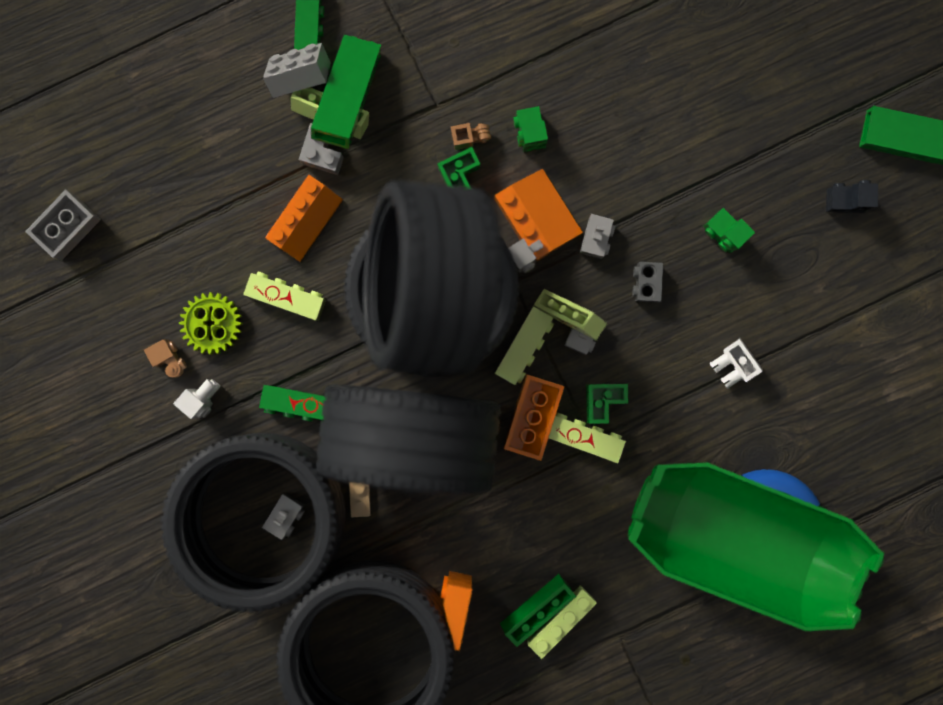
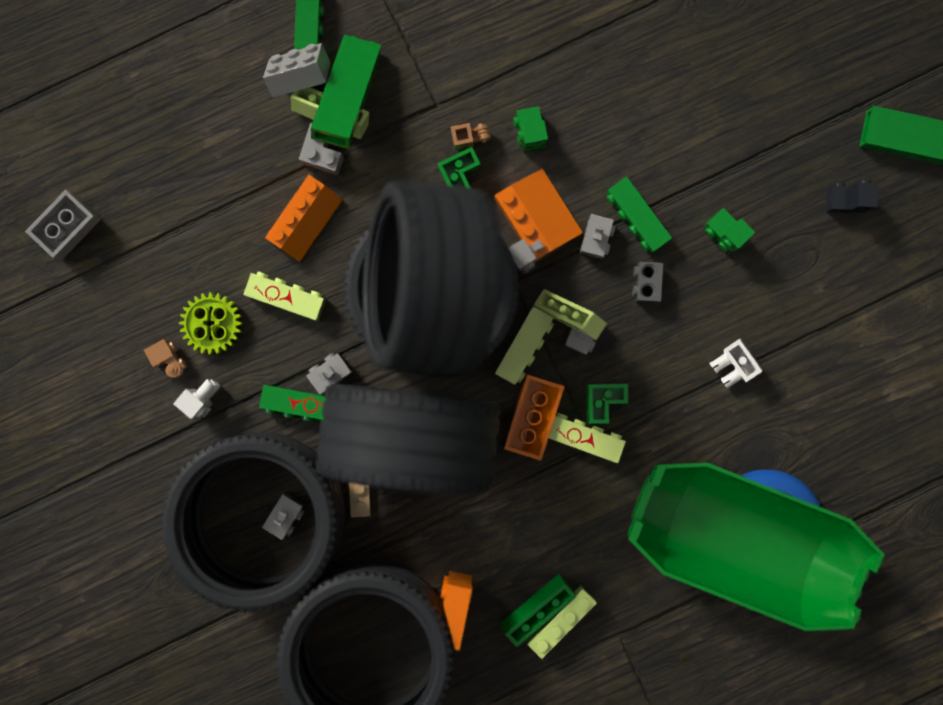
none -> light grey brick [307,353,353,395]
none -> green brick [606,176,672,254]

